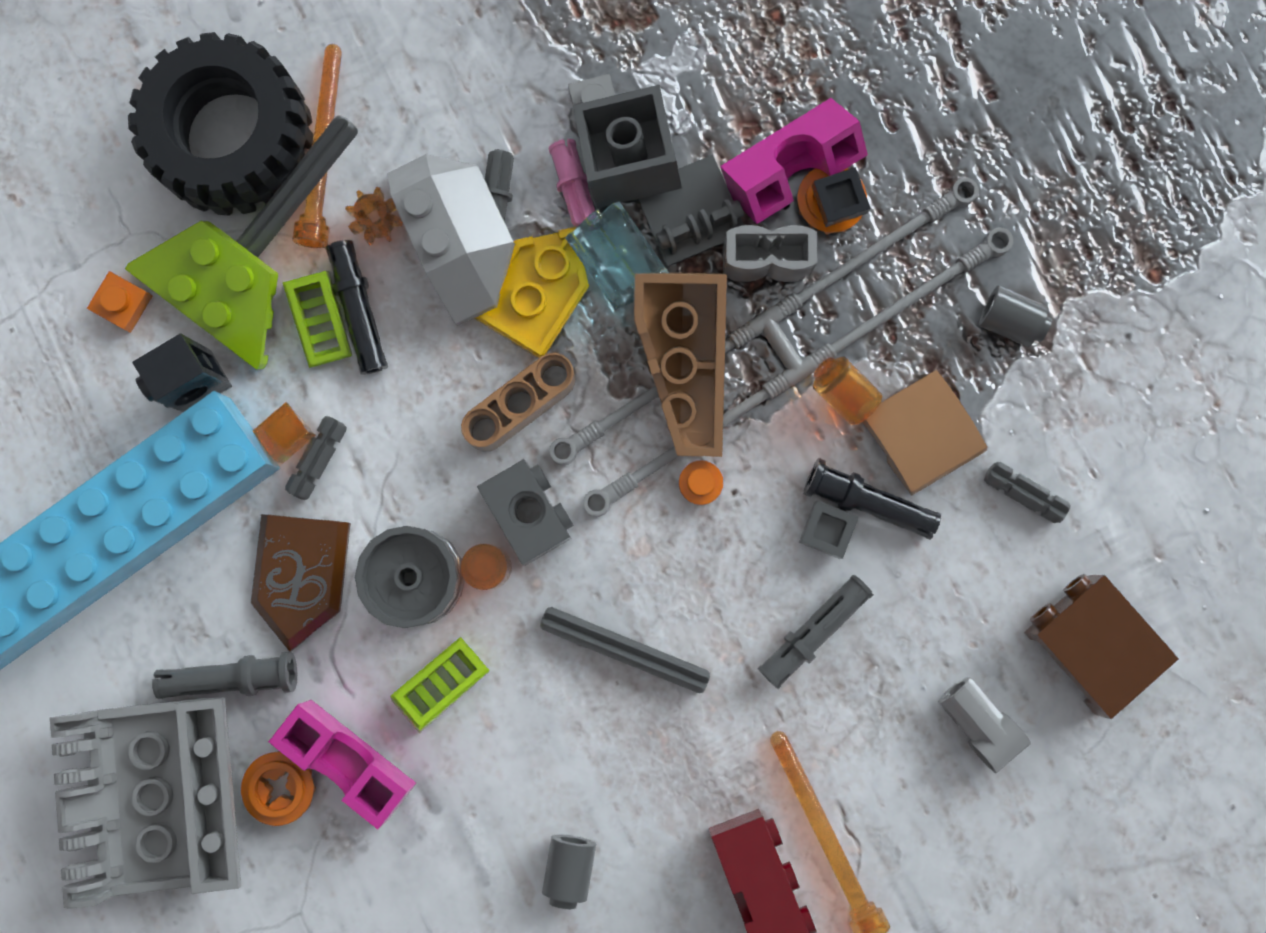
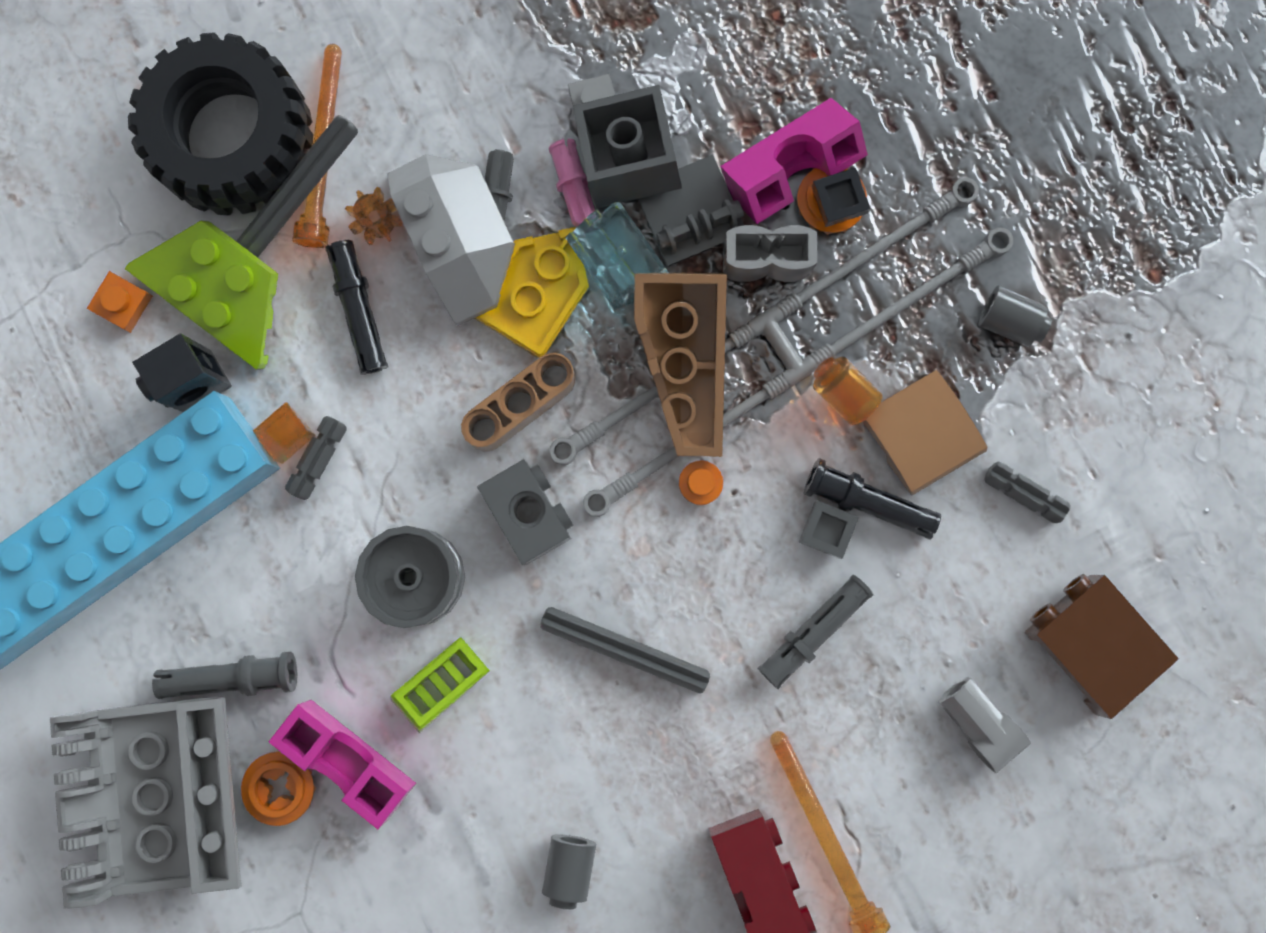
reddish brown tile [251,514,351,652] -> none
lime slope [282,271,353,368] -> none
clear orange brick [461,544,512,590] -> none

